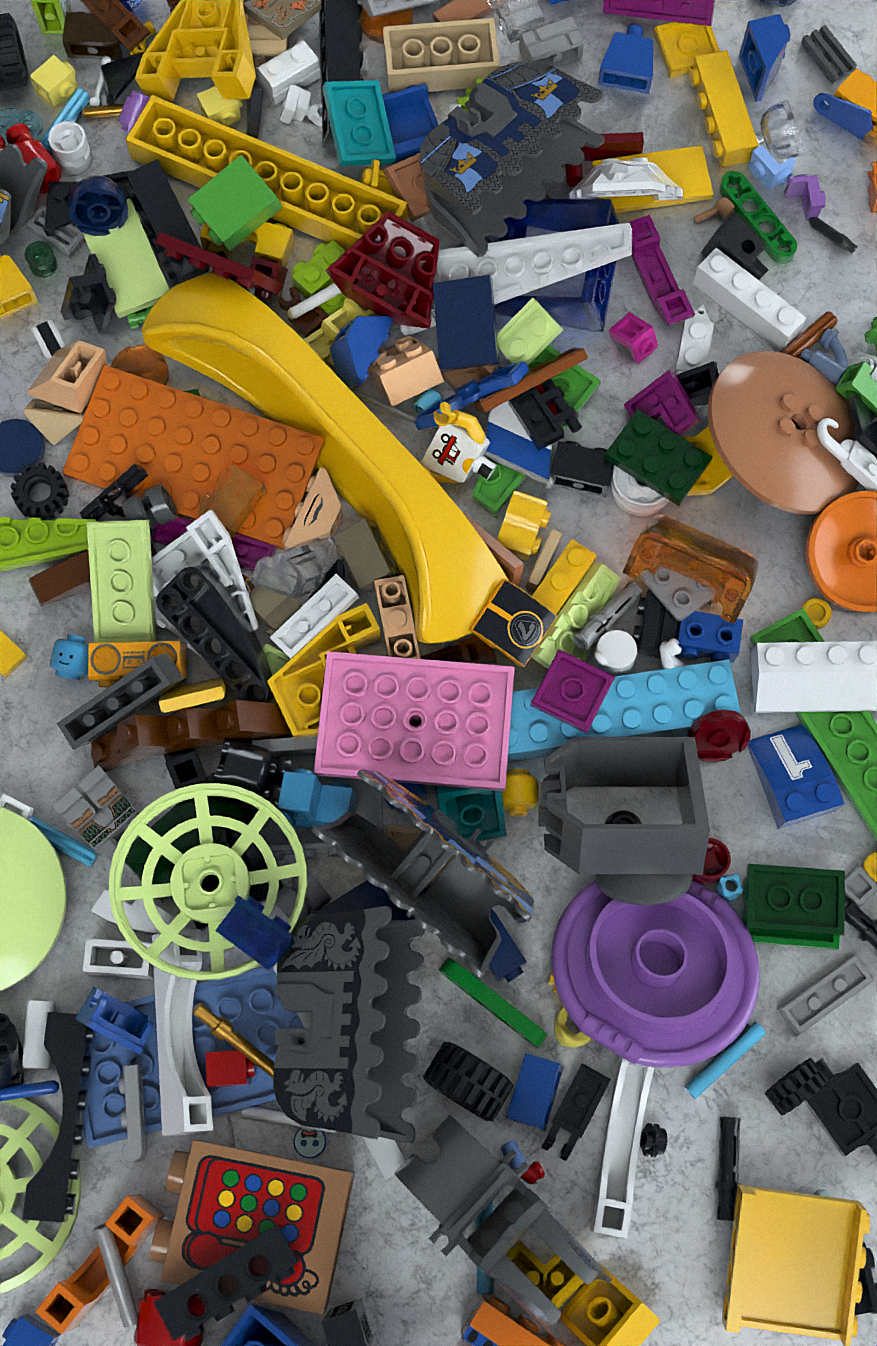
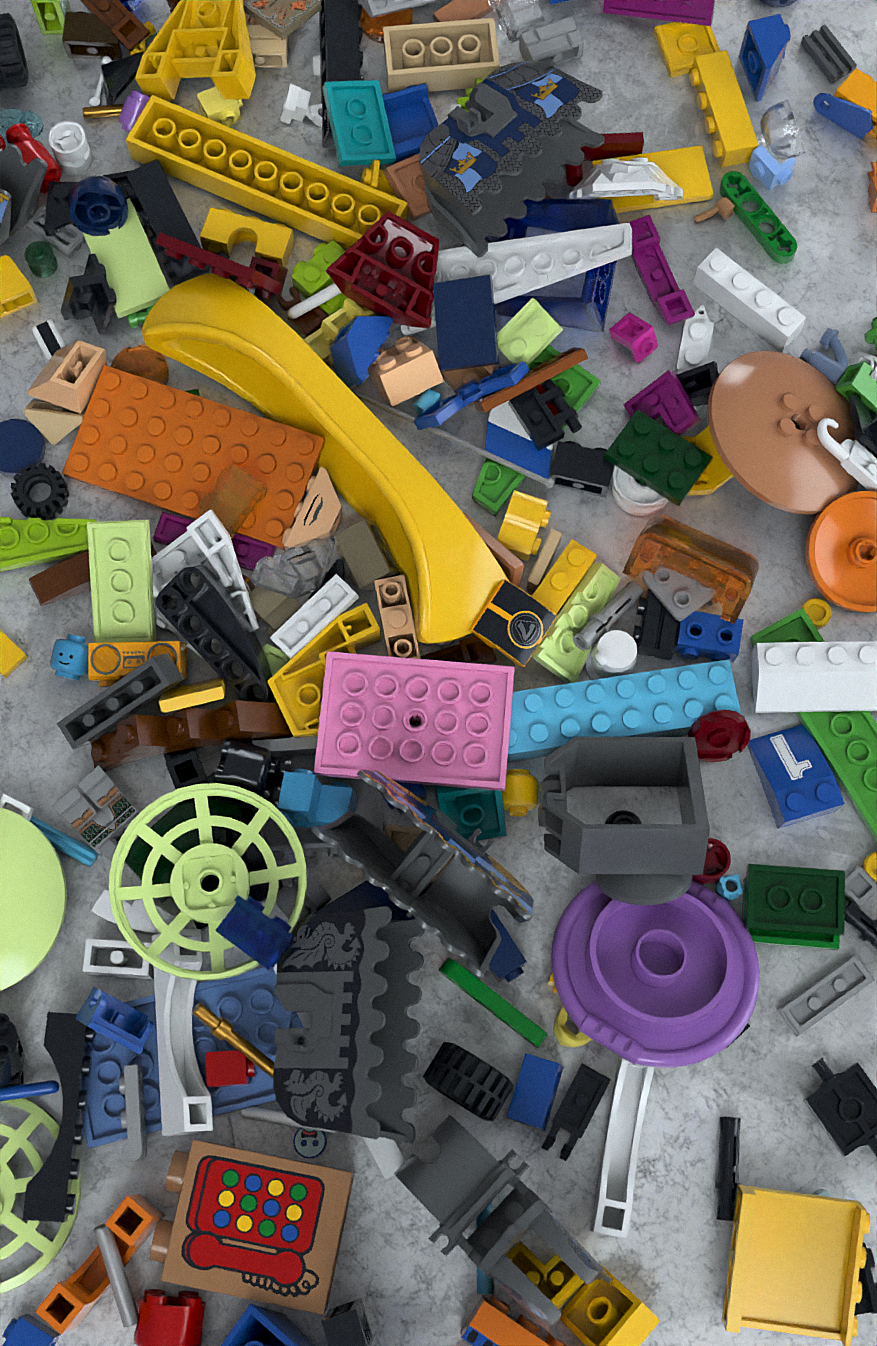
white brick [22,1001,55,1069] -> none
light yellow brick [29,55,78,109] -> none
medium azure axle [40,88,90,155] -> none
black piece [79,463,149,521] -> none
dark grey wheel [121,483,178,531] -> none
black brick [153,1224,300,1342] -> none
bright green brick [187,155,282,252] -> none
black tile [246,79,264,139] -> none
white brick [257,40,321,105] -> none
torso [420,402,497,484] -> none
arm [501,1141,545,1184] -> none
magenta plate [530,649,615,734] -> none
blue torso [598,25,653,94] -> none
black plate [640,1123,667,1158] -> none
white arm [659,638,683,669] -> none
medium azure piece [684,1022,766,1099] -> none
black torso [701,212,769,280] -> none
black tyre [765,1058,828,1116] -> none
dark orange axle [780,311,838,358] -> none
medium lavender bracket [784,174,826,221] -> none
black piece [809,217,858,254] -> none

